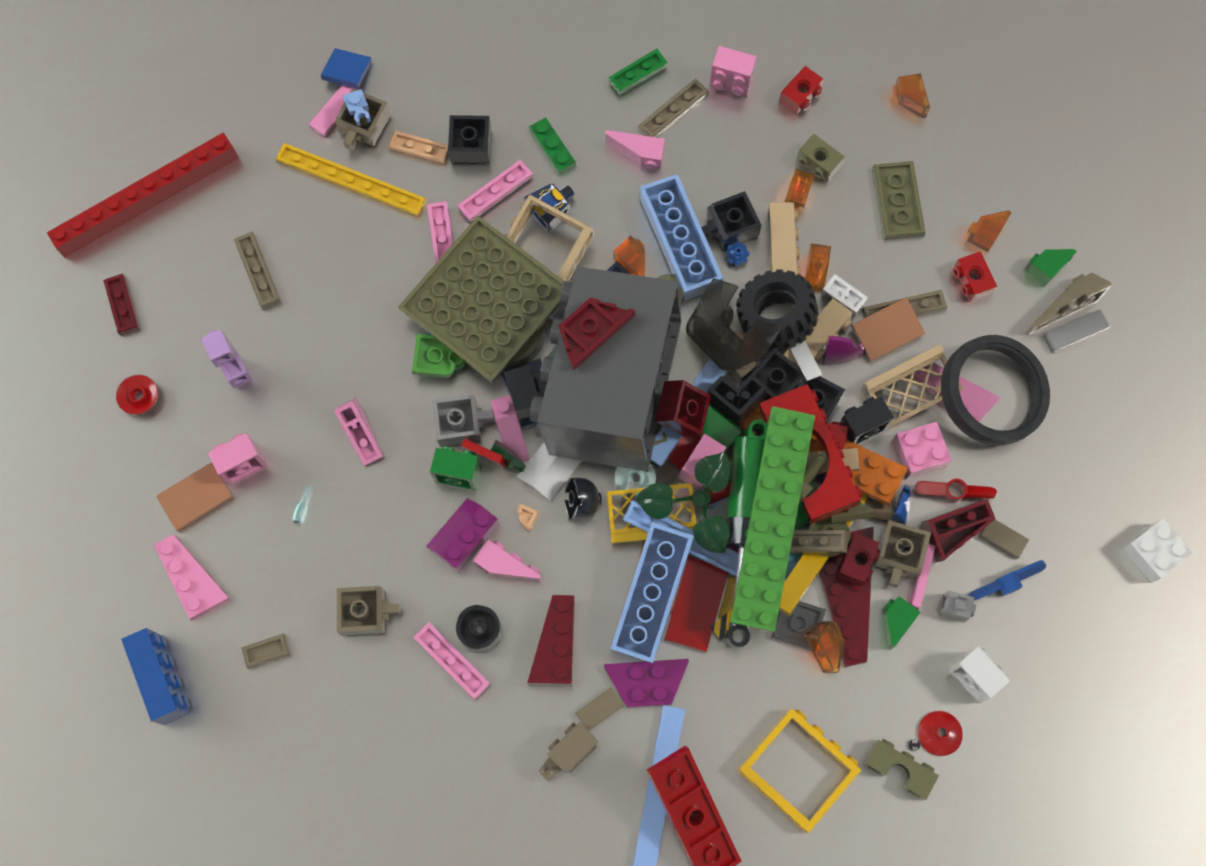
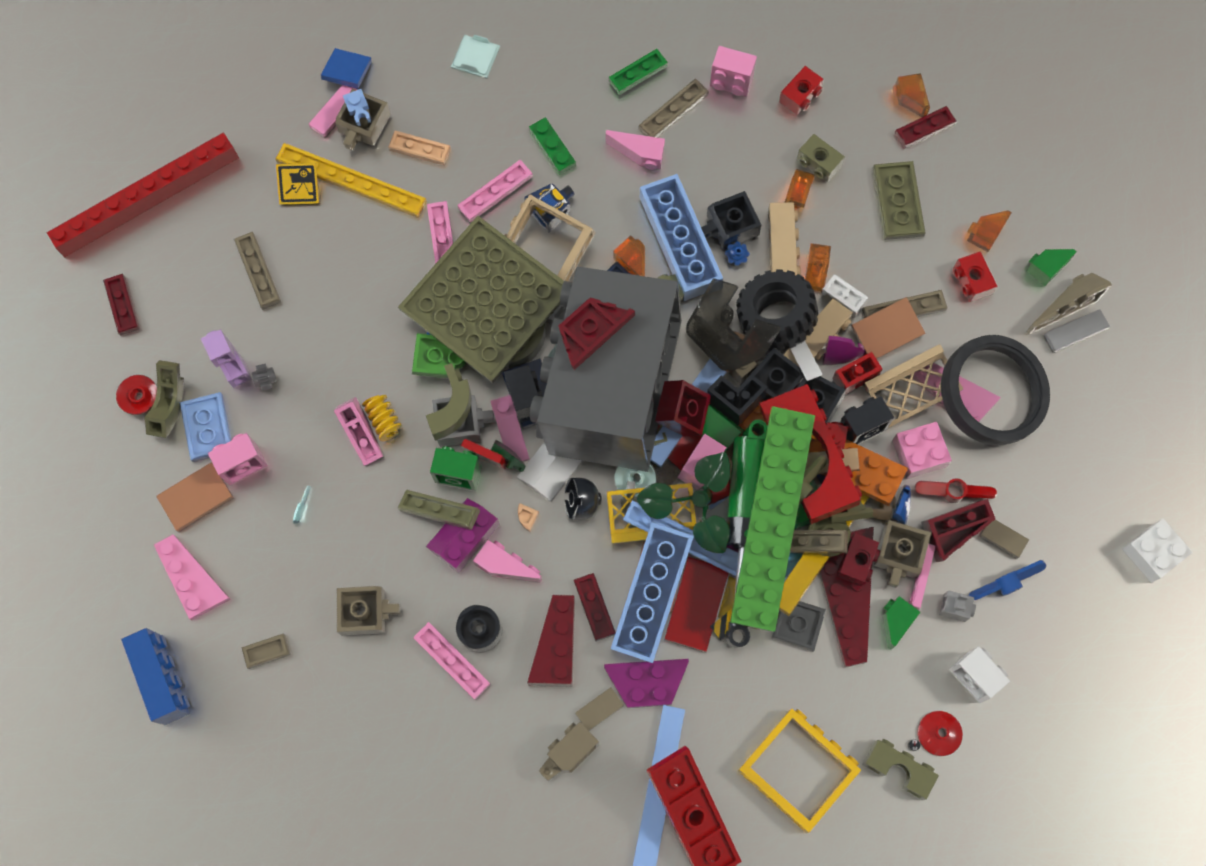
black brick [448,115,491,163] -> none
clear orange slope [804,621,845,673] -> none
none -> olive arch [145,360,184,438]
none -> light blue tile [180,392,231,462]
none -> flat silver gear [252,363,277,391]
none -> piece [276,163,319,205]
none -> yellow piece [362,395,402,442]
none -> olive tile [398,490,480,530]
none -> olive arch [425,363,472,441]
none -> light aqua piece [451,34,500,78]
none -> dark red tile [574,573,616,642]
none -> red brick [832,352,883,395]
none -> dark red tile [895,106,957,149]

